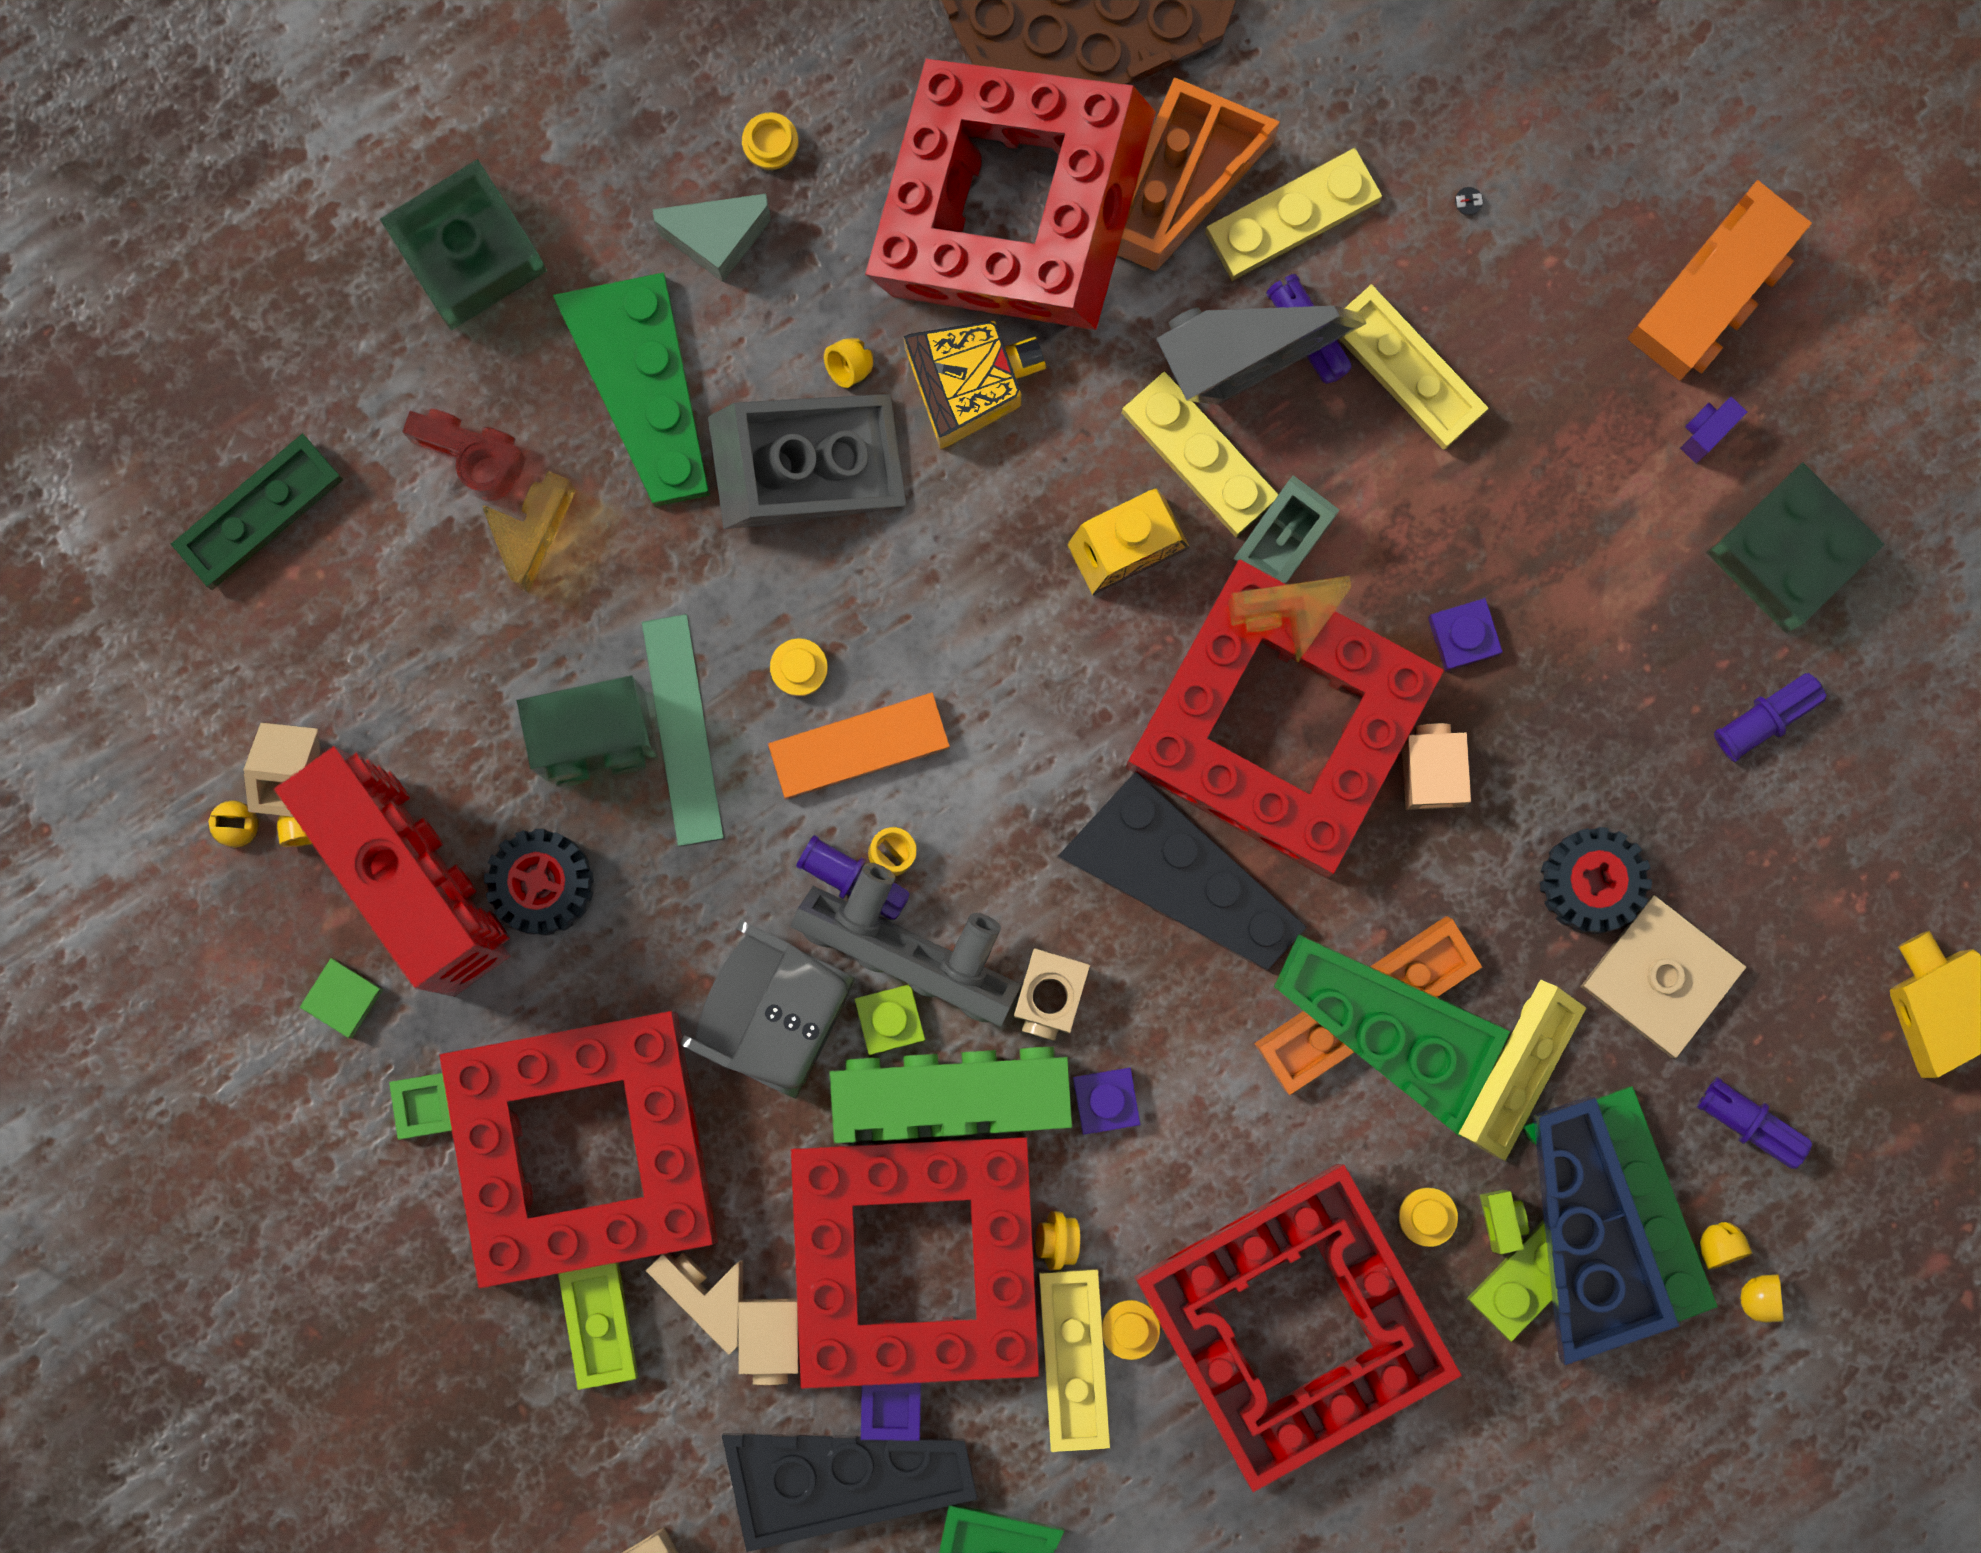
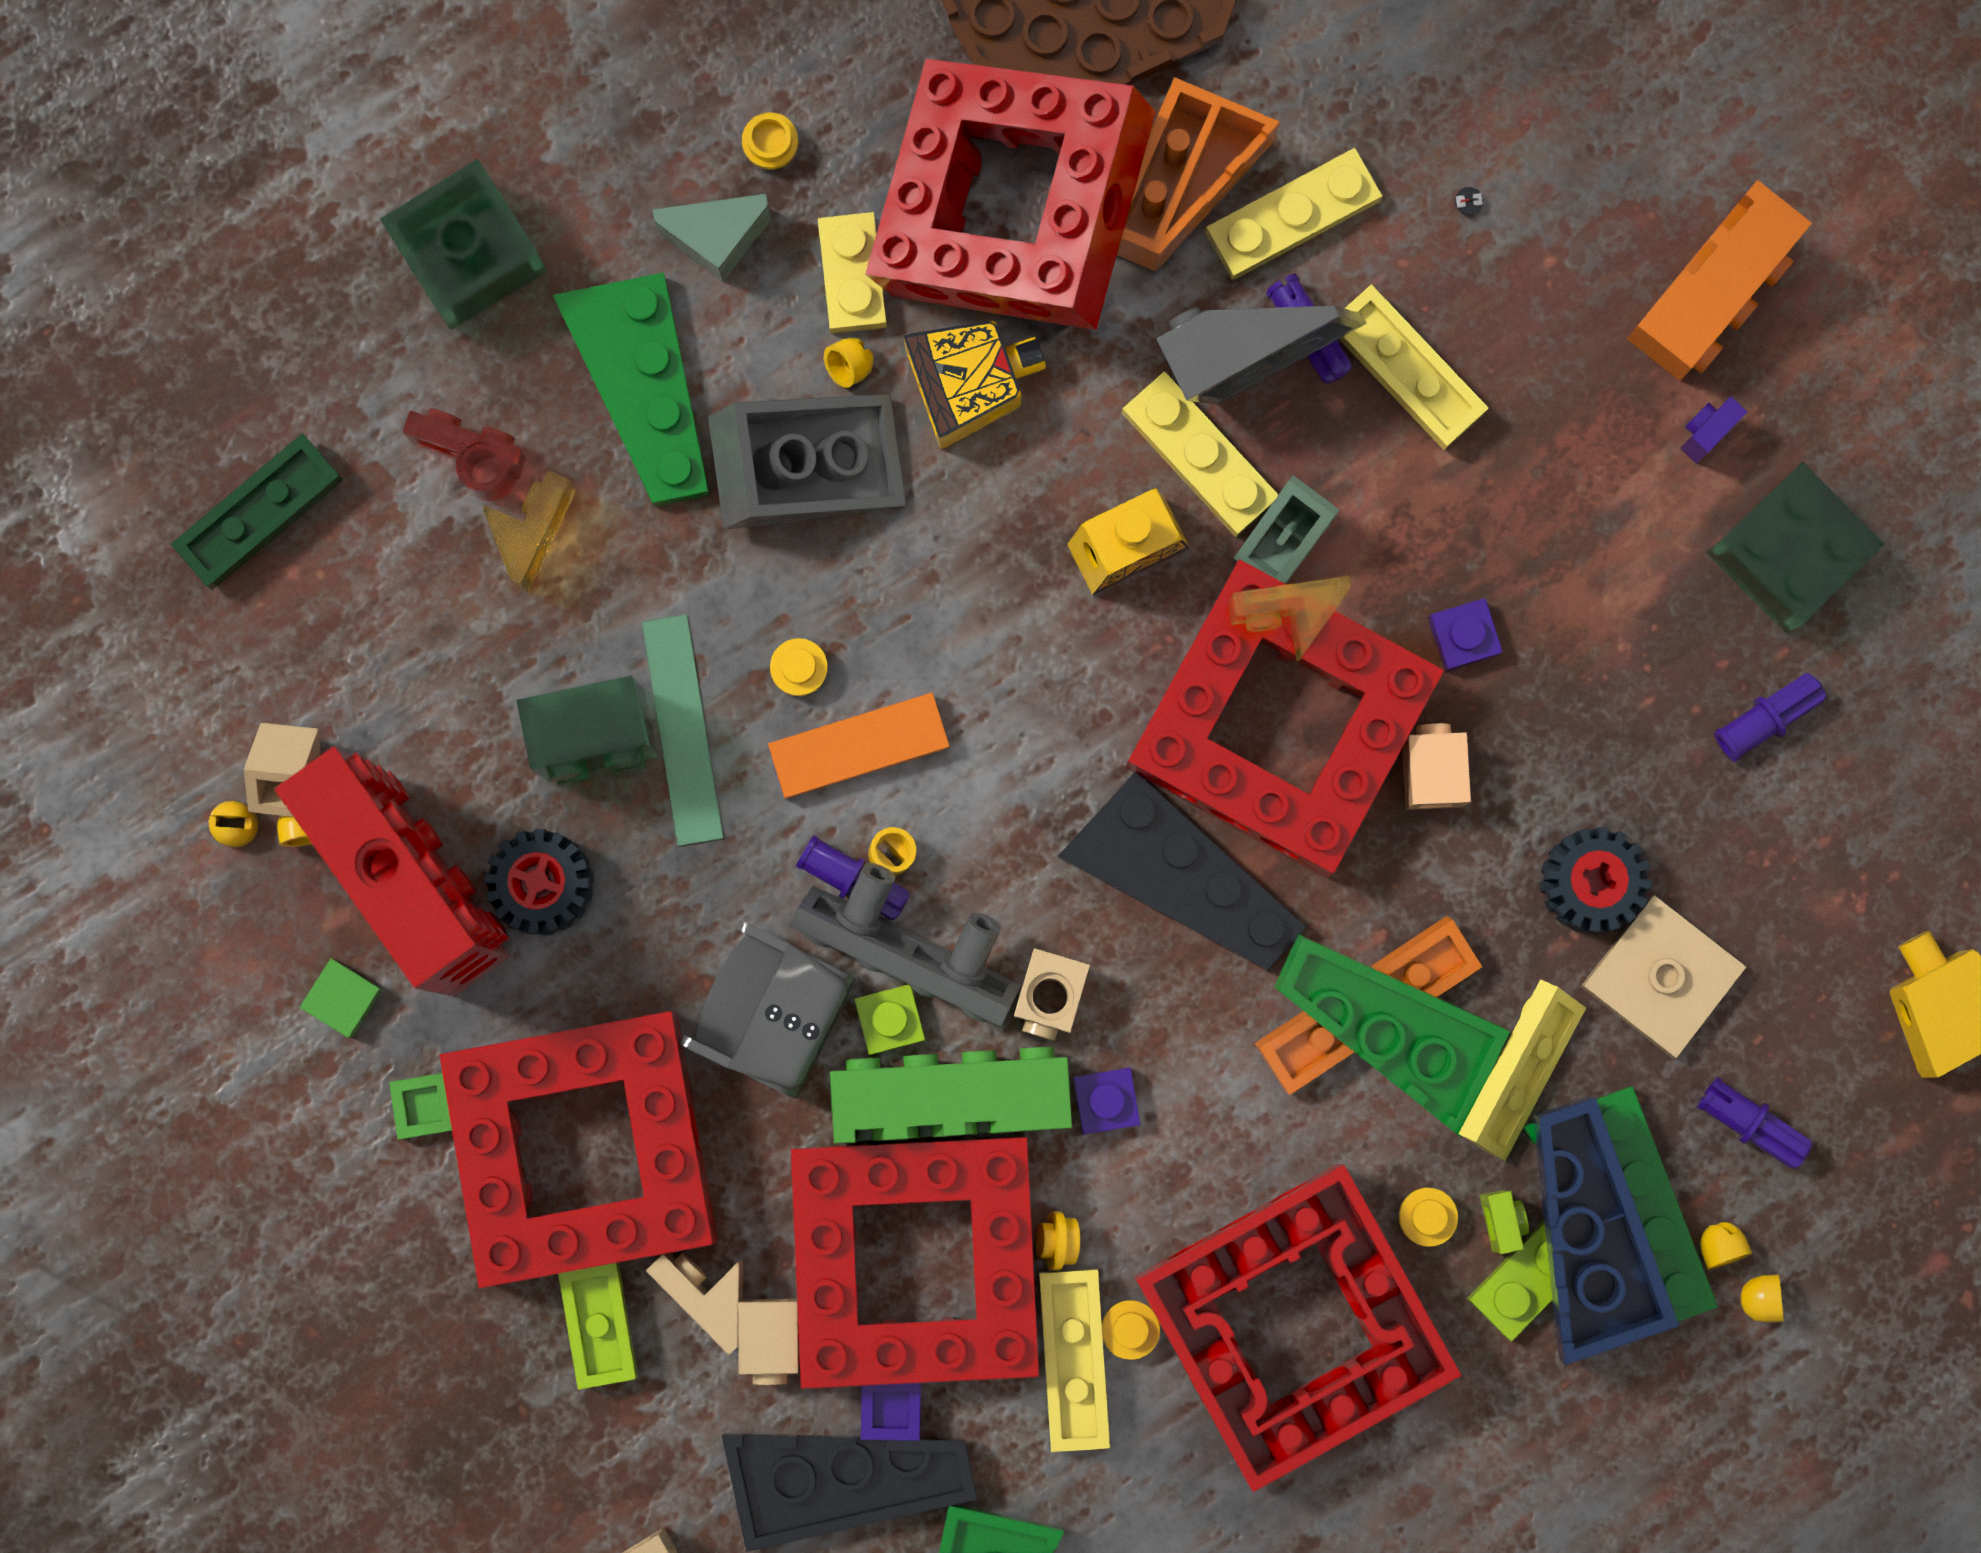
none -> light yellow plate [818,212,887,334]

